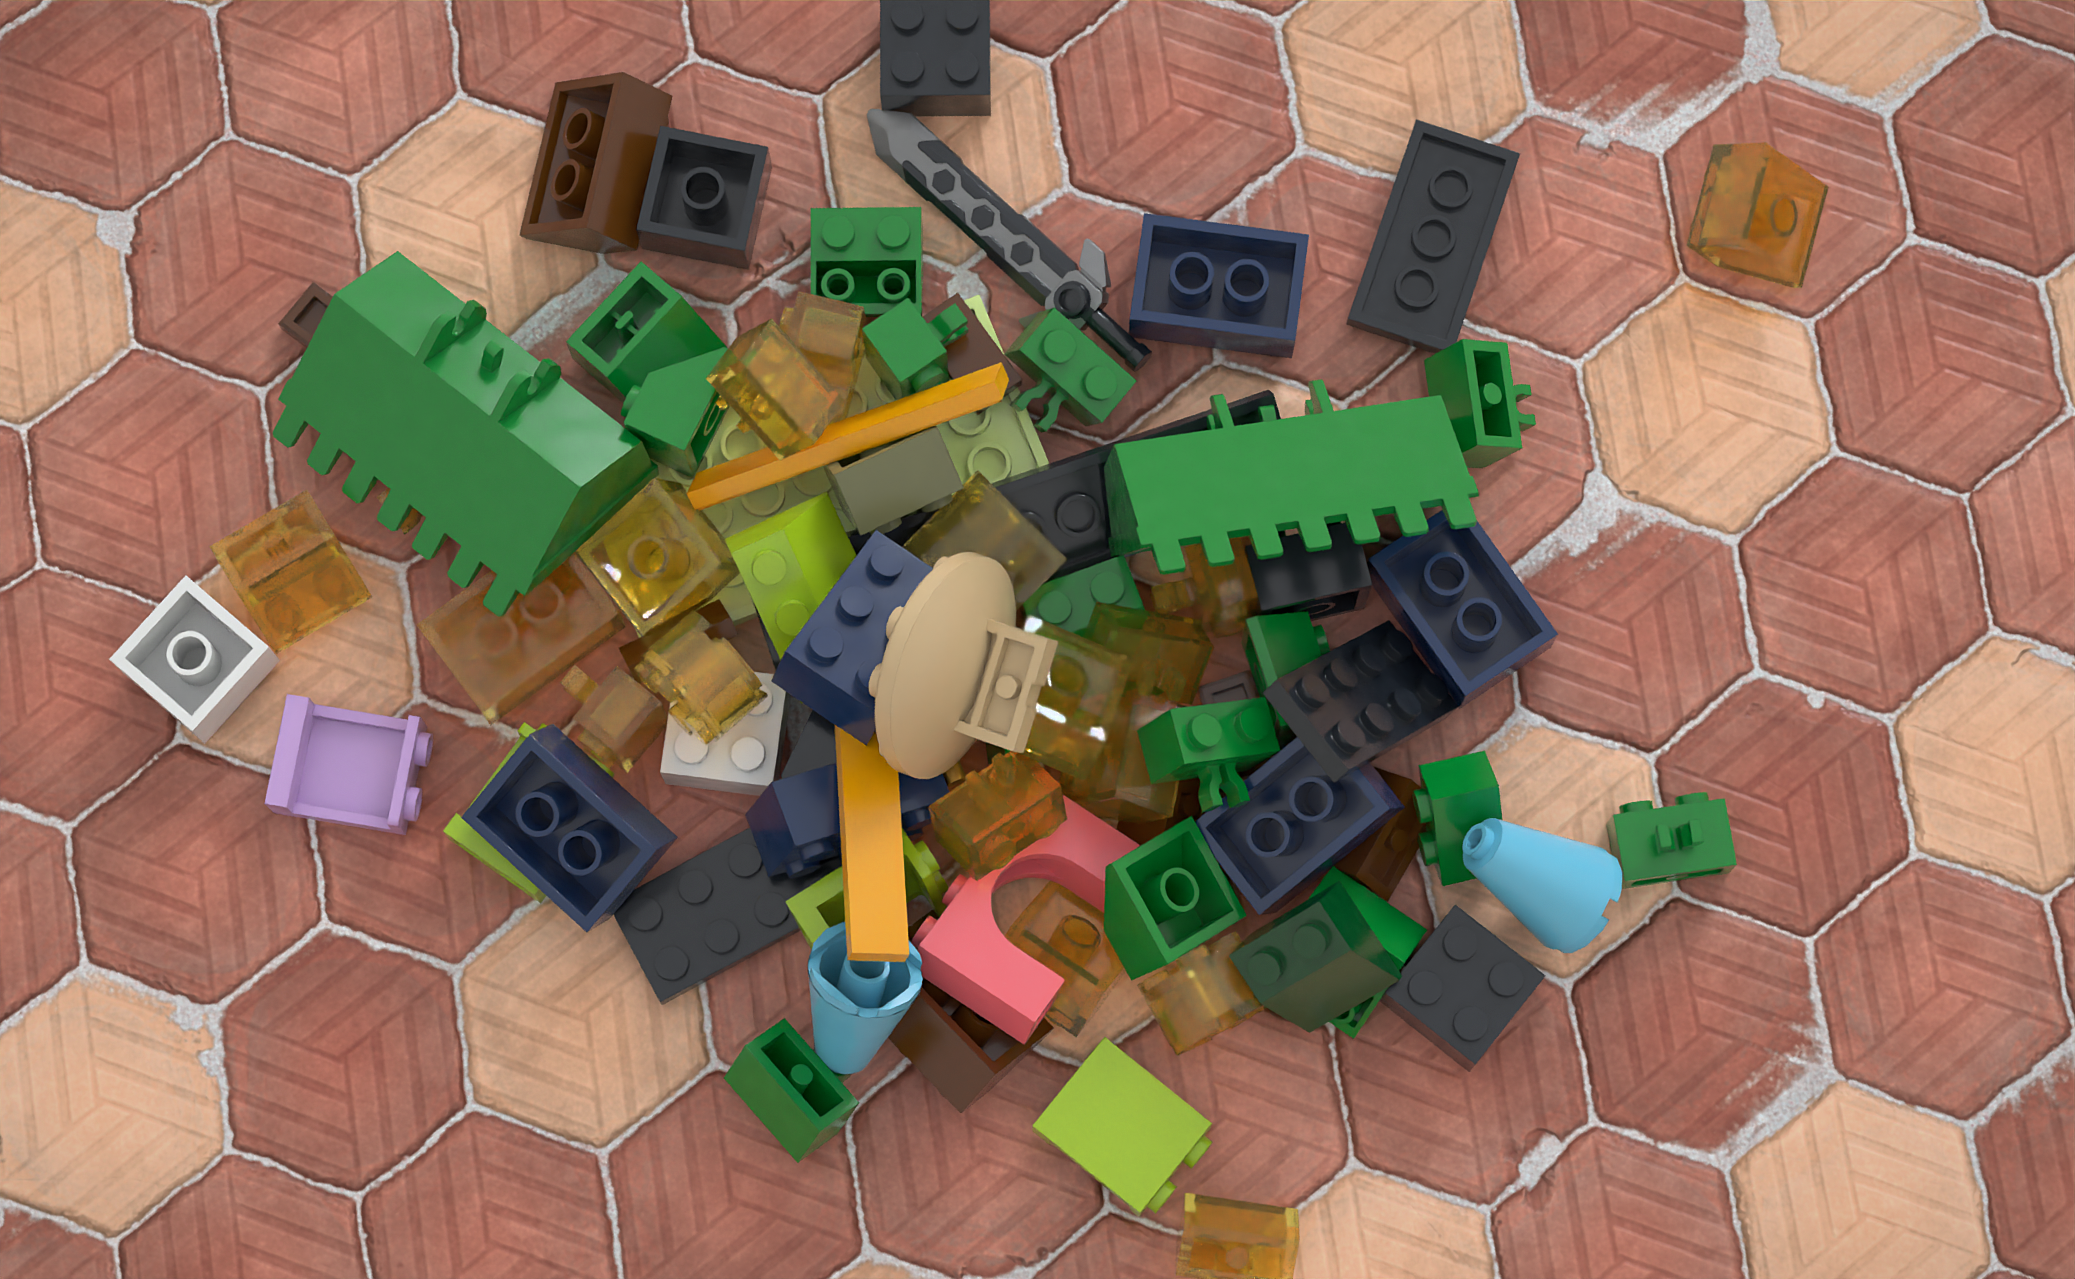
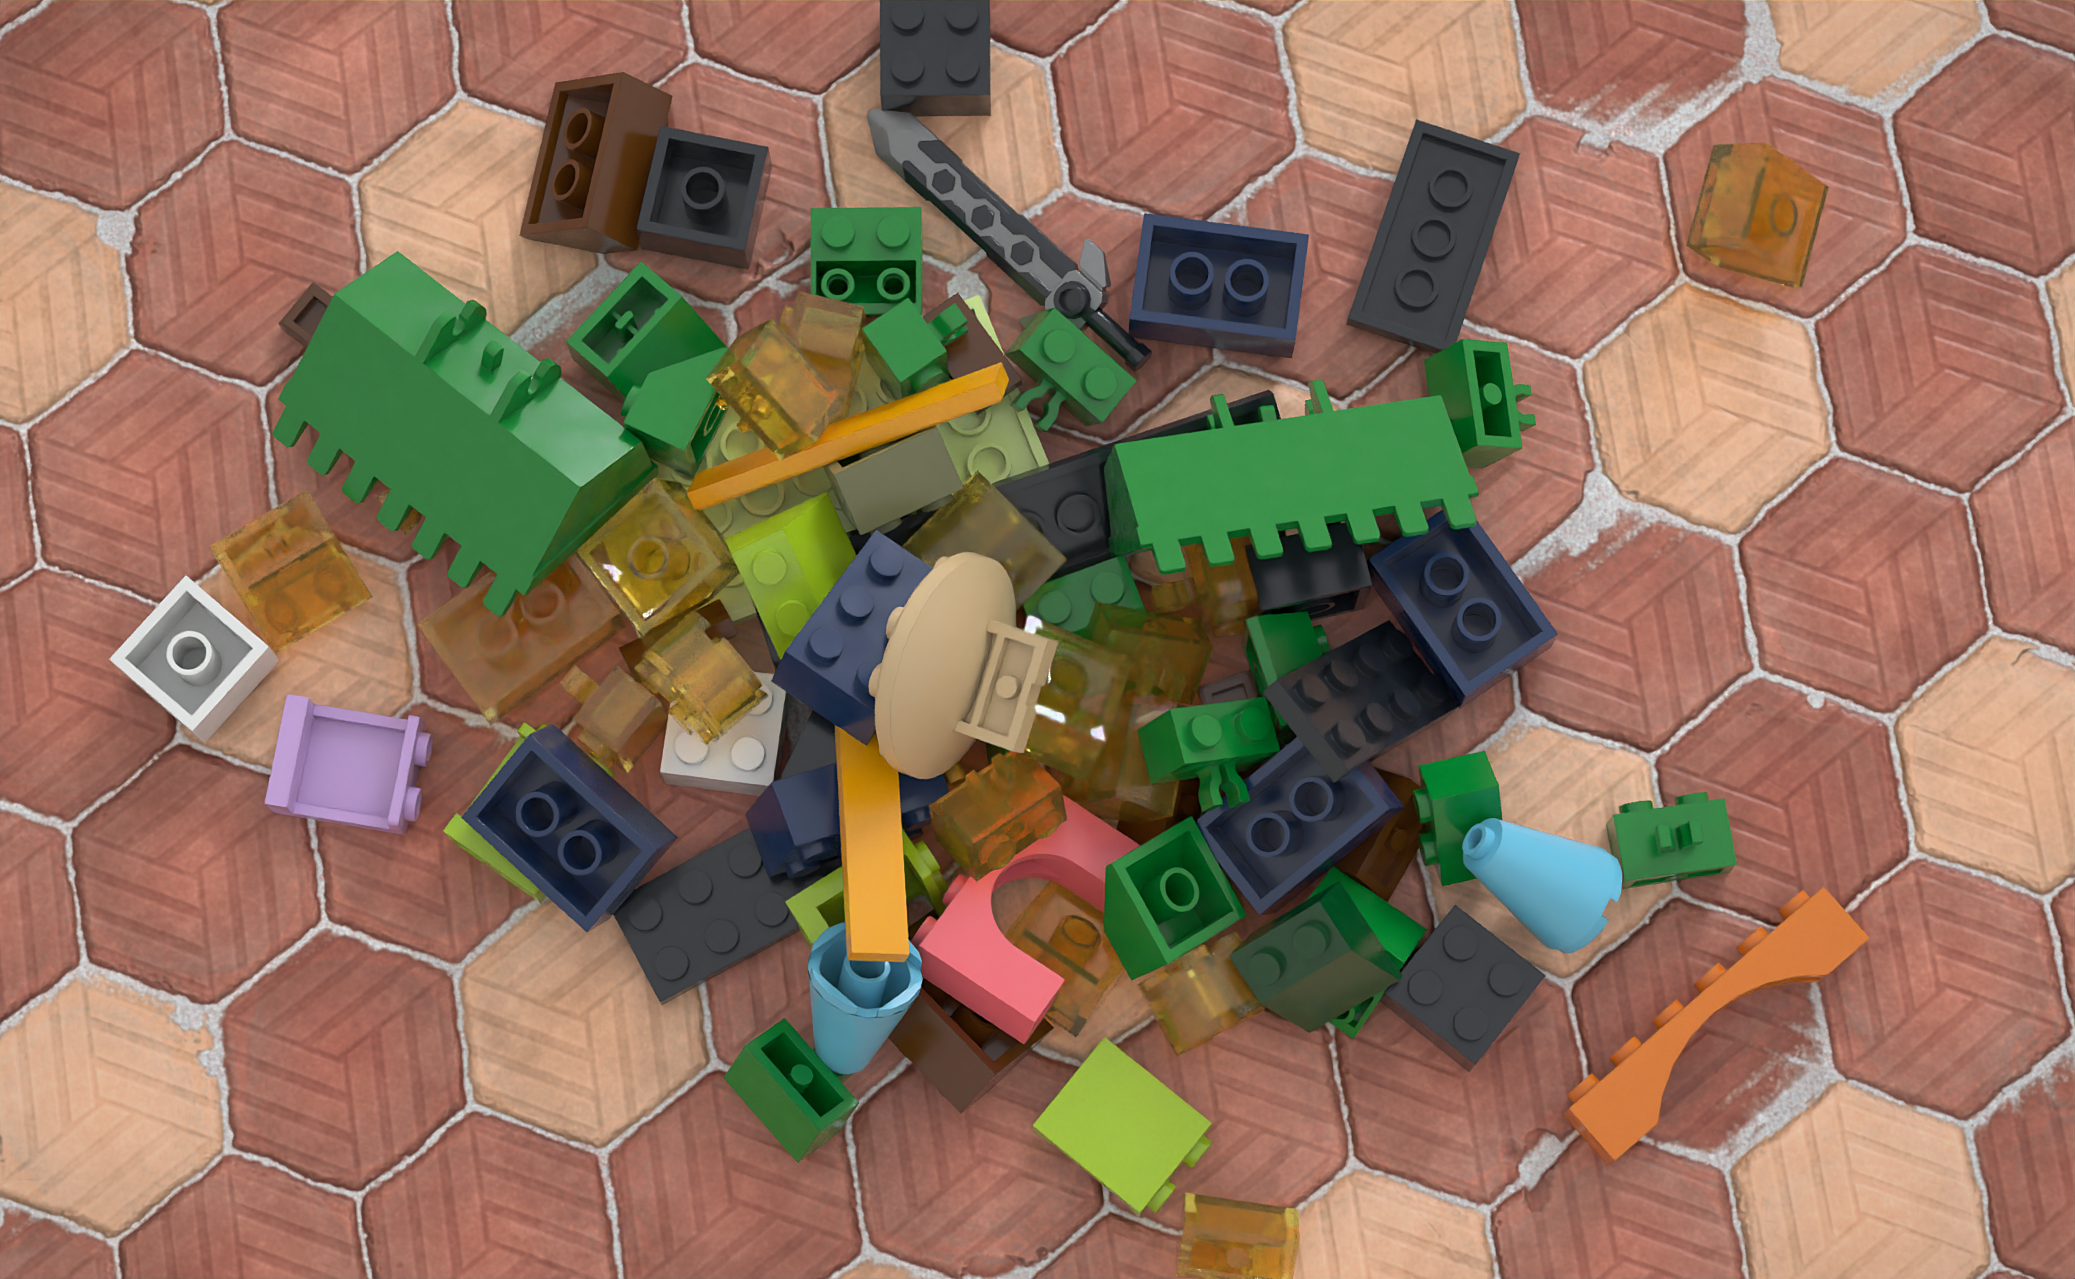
none -> orange arch [1563,886,1869,1166]

